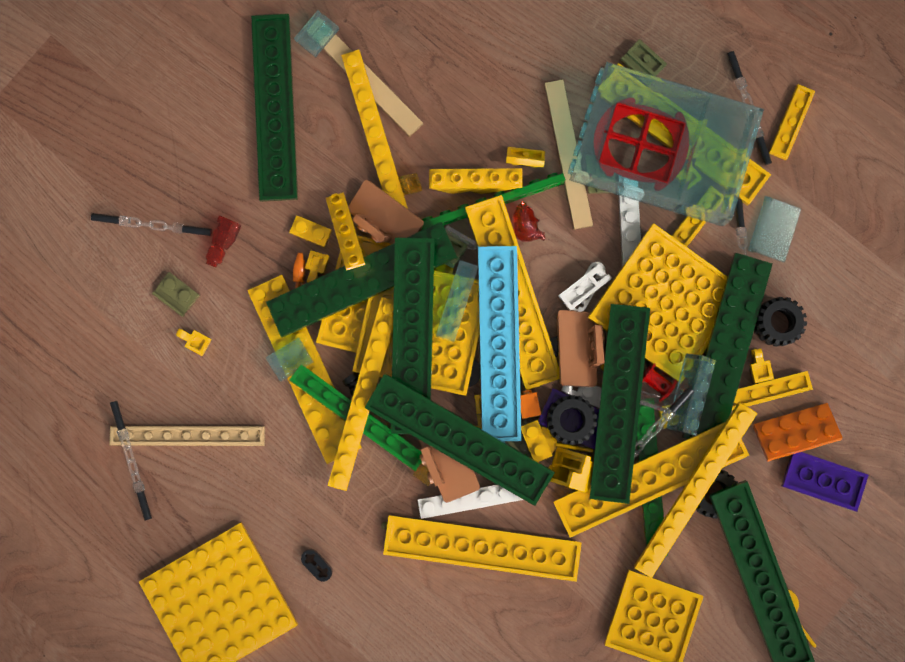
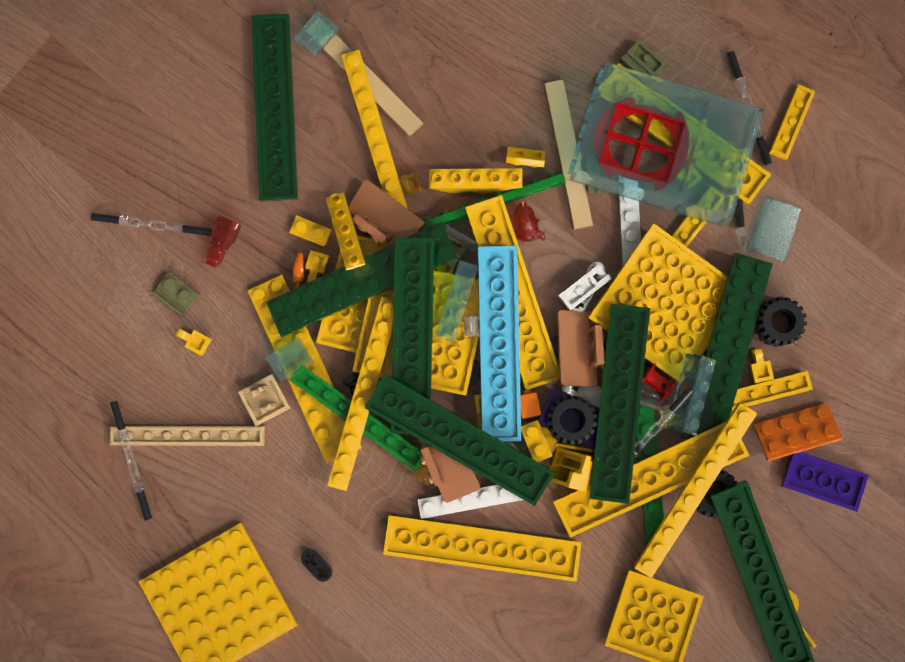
none -> tan plate [238,374,291,426]
none -> clear bush [463,316,480,337]

